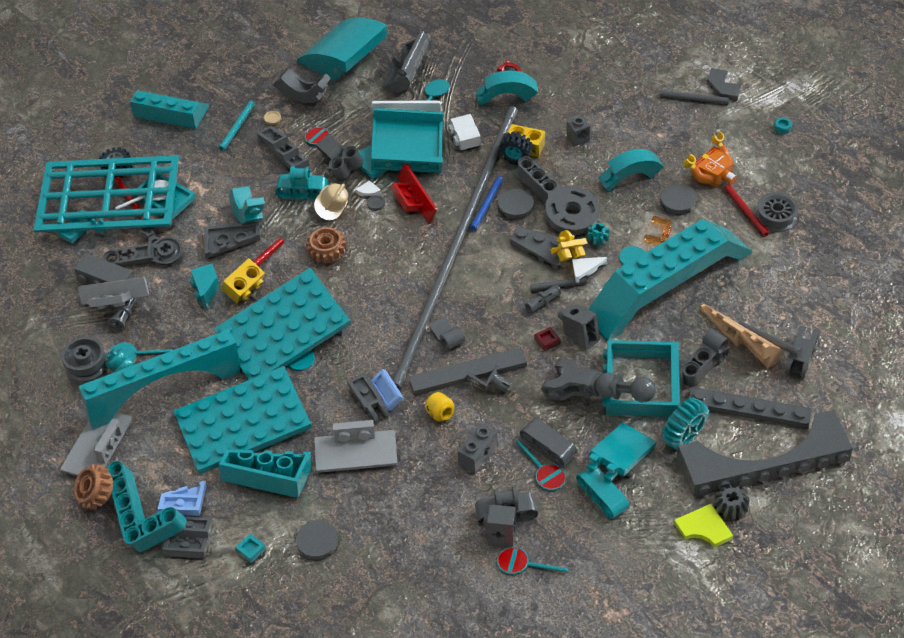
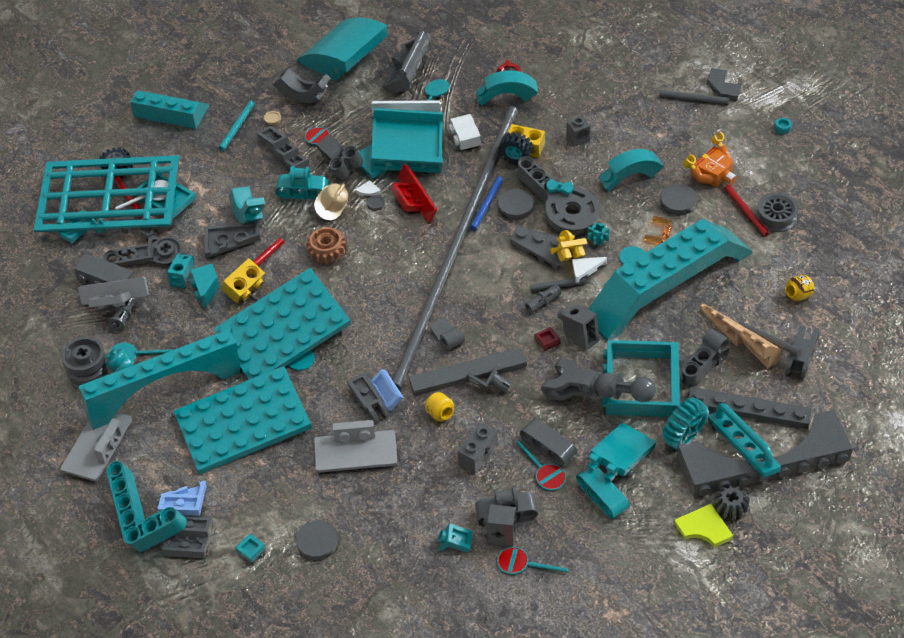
nougat gear [74,464,113,510] -> none
teal wedge [219,449,312,498] -> none
none -> teal leg [167,253,194,288]
none -> teal bracket [438,523,473,553]
none -> teal piece [546,179,574,196]
none -> teal piece [708,403,781,477]
none -> yellow head [785,275,814,302]

